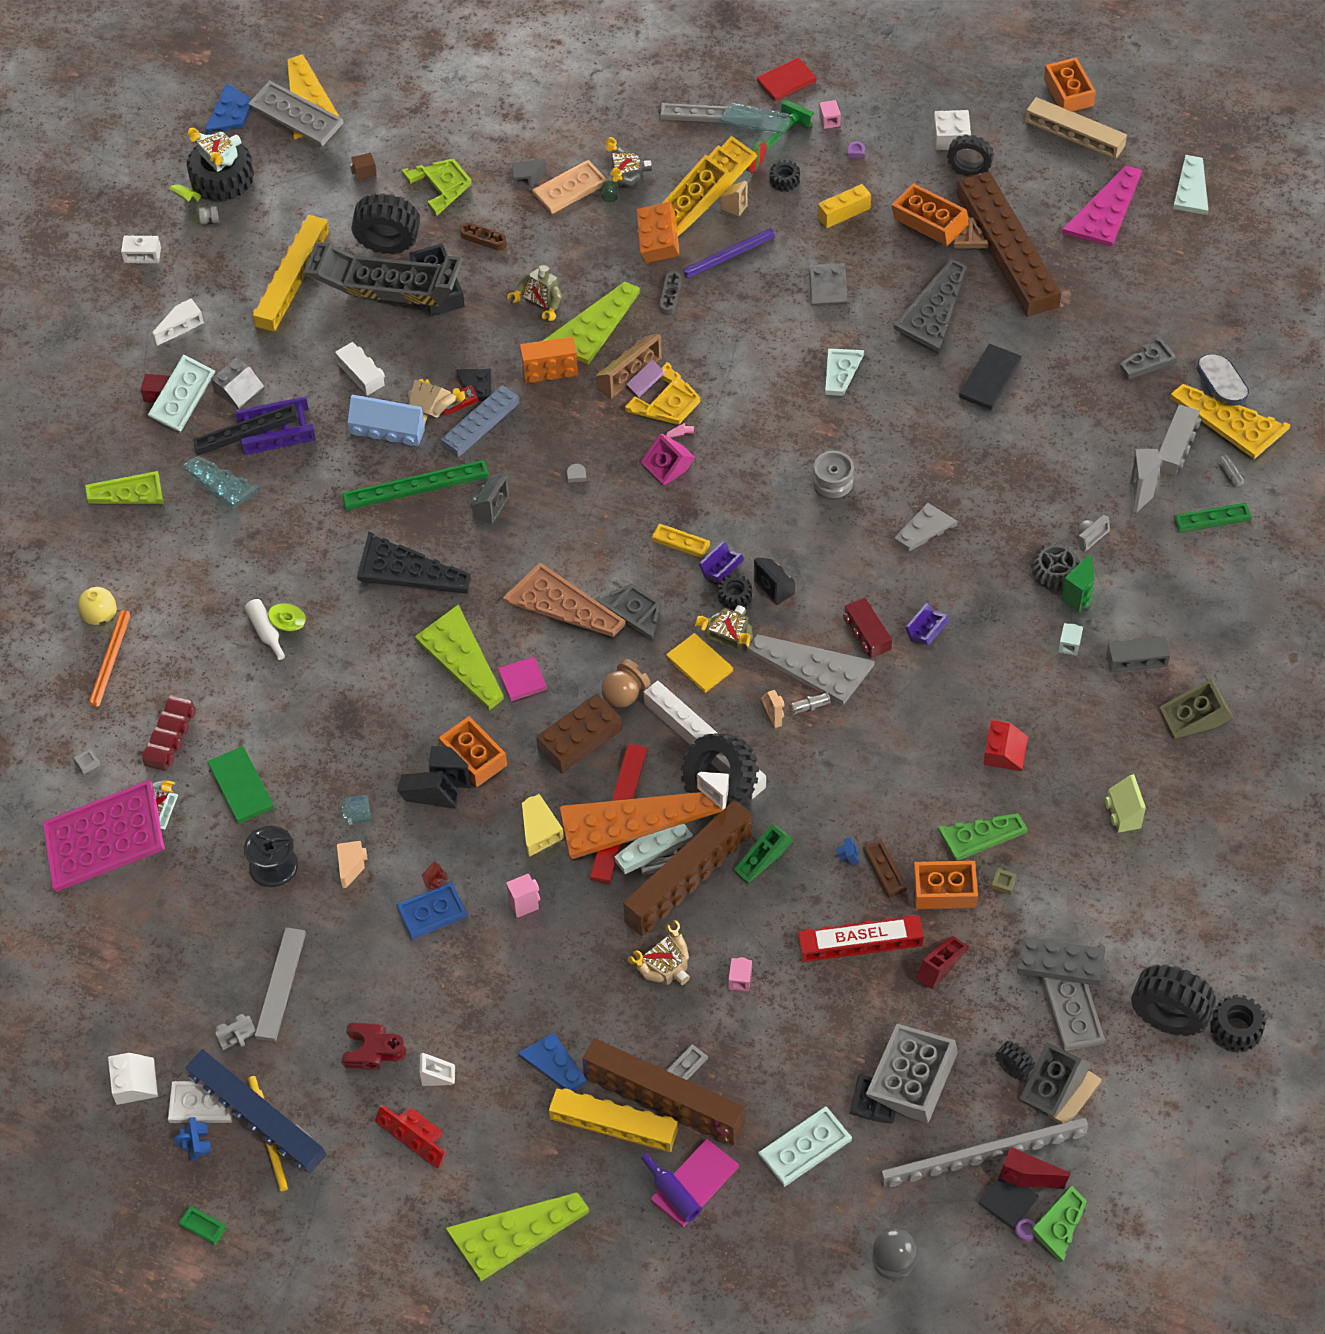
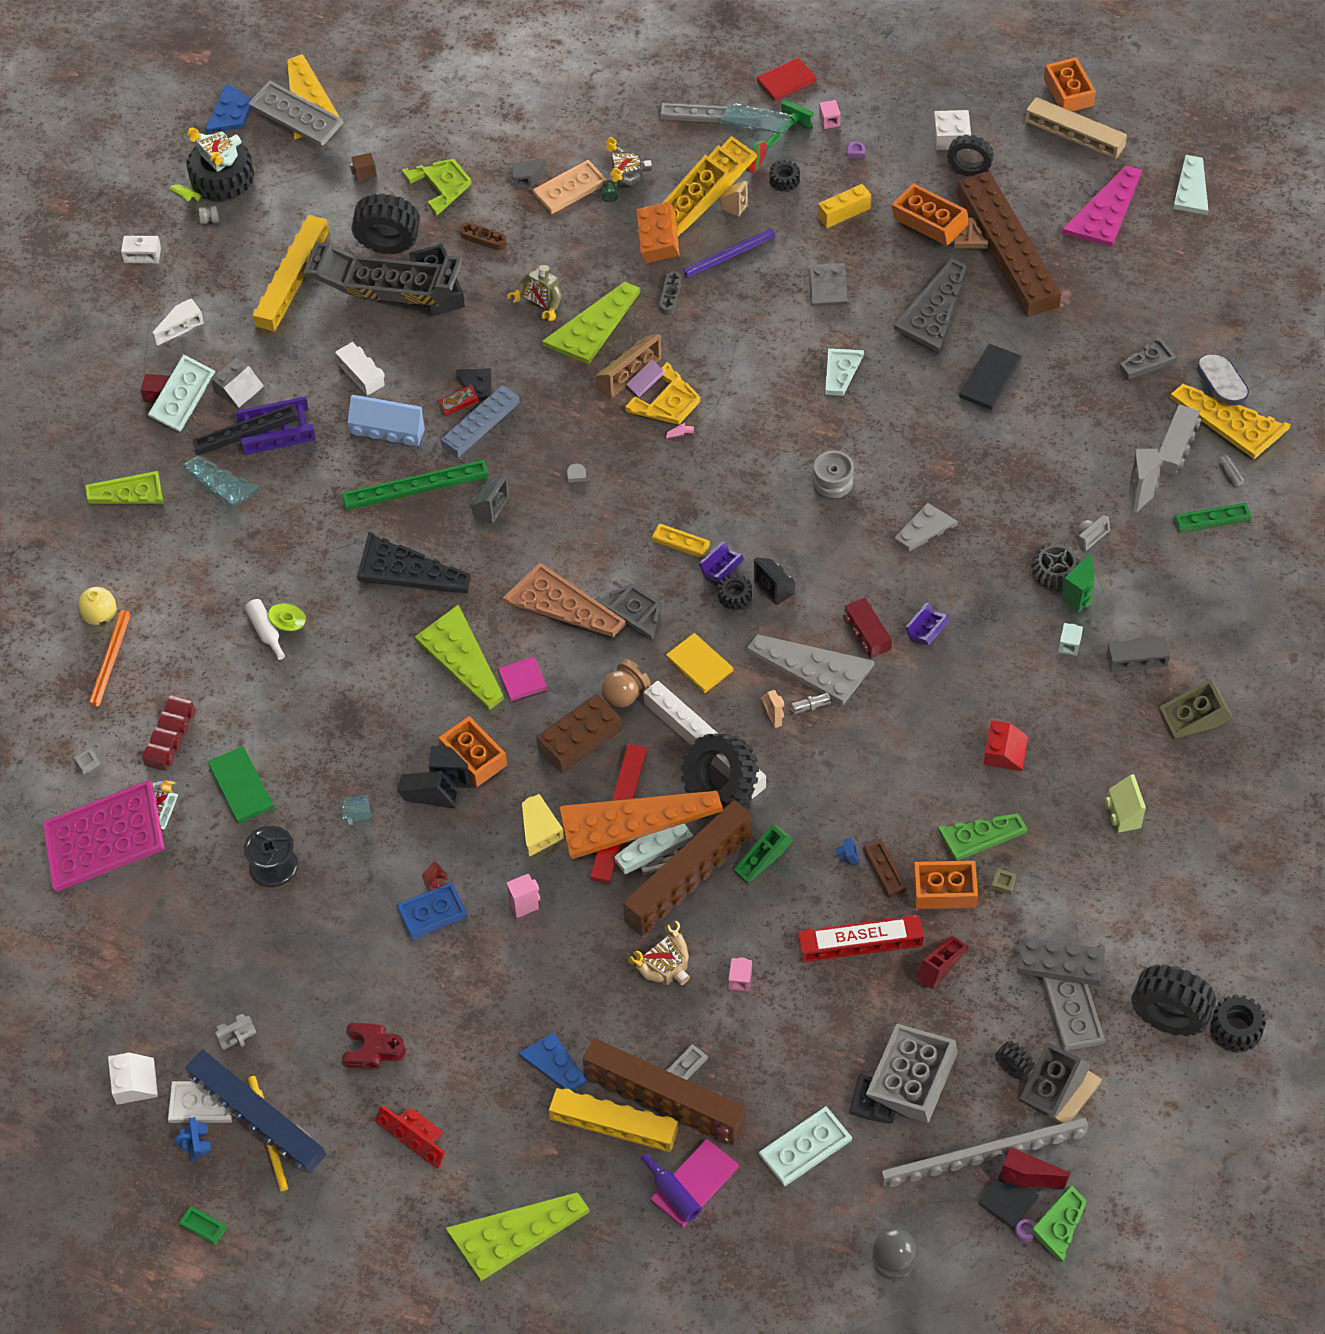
light grey tile [255,928,306,1042] -> none
light nougat slope [337,841,368,888] -> none
tan torso [408,379,465,425] -> none
white slope [420,1053,455,1086] -> none
orange brick [520,337,578,383] -> none
dark pink slope [641,433,695,485] -> none
torso [695,605,753,652] -> none
white slope [697,772,729,810] -> none

